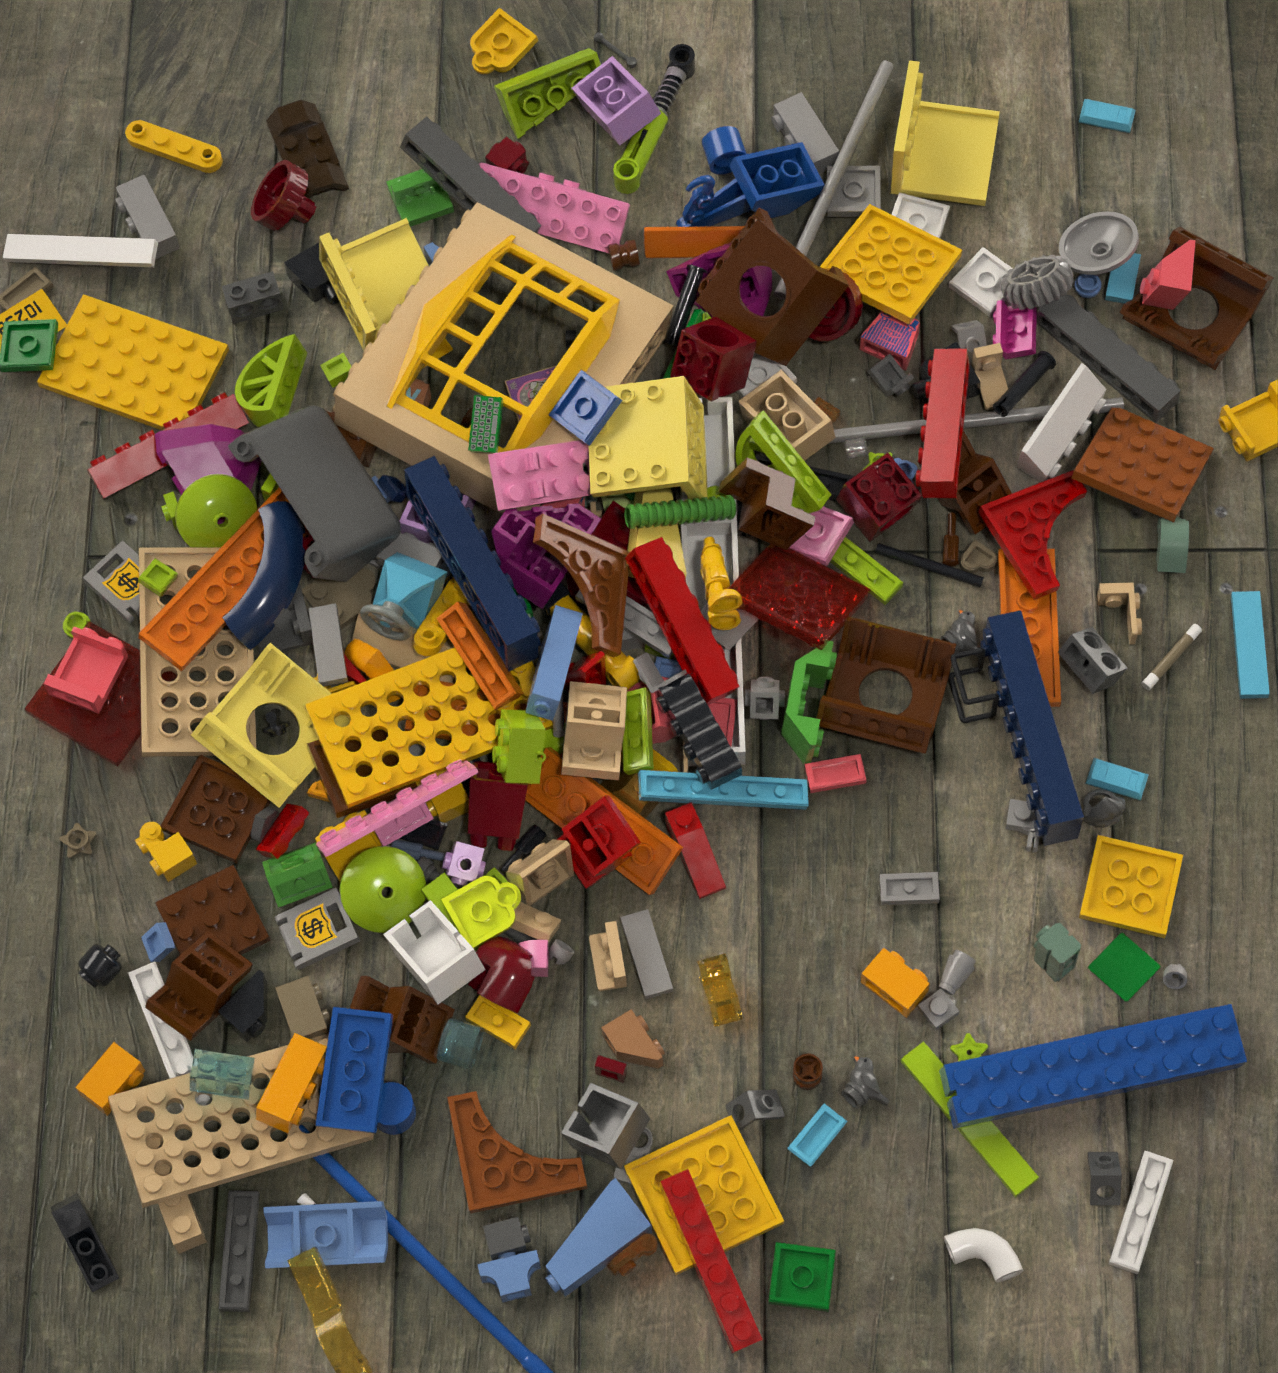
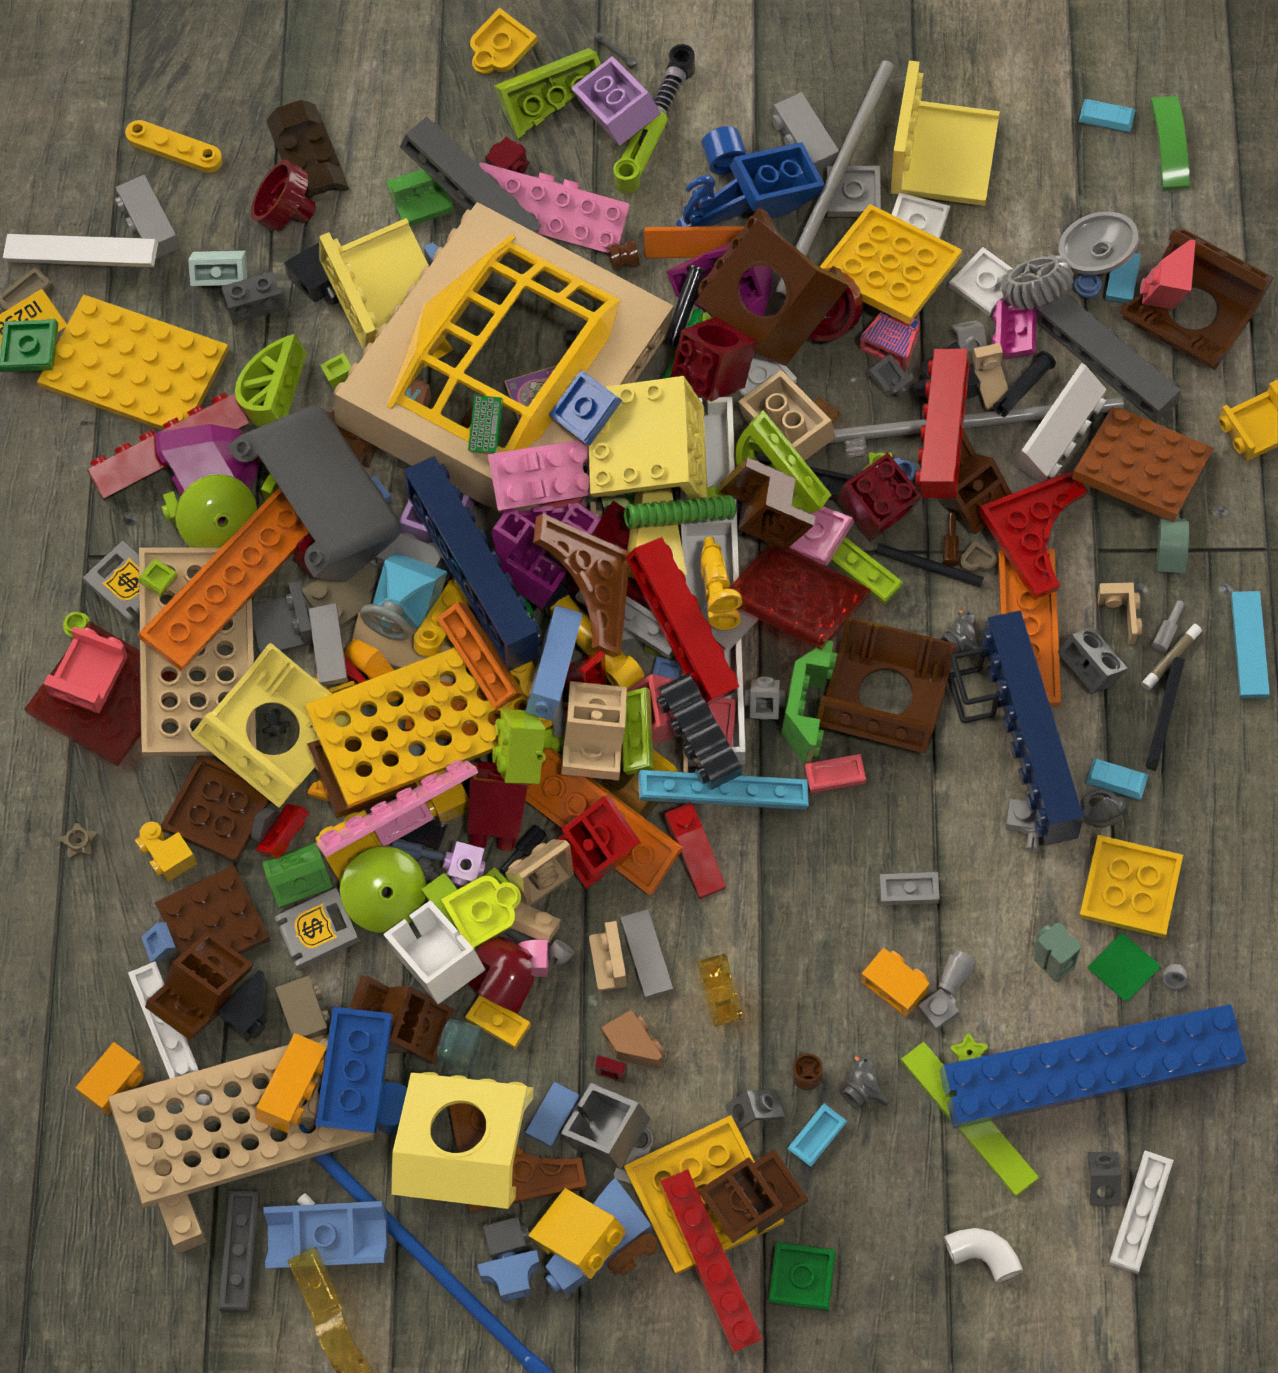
black slope [51,1193,119,1292] -> none
black head [78,944,122,988] -> none
clear light blue brick [190,1049,255,1100] -> none
dark blue brick [223,501,306,650] -> none
dark blue tile [377,475,407,503] -> none
light grey bracket [633,652,687,694] -> none
none -> light aqua brick [188,251,248,286]
none -> light yellow panel [391,1072,534,1209]
none -> medium blue tile [525,1082,580,1149]
none -> yellow panel [528,1188,626,1279]
none -> reddish brown bracket [698,1149,808,1243]
none -> black tile [1146,657,1185,771]
none -> bright green slope [1150,96,1190,190]
none -> light grey axle [1151,600,1184,653]

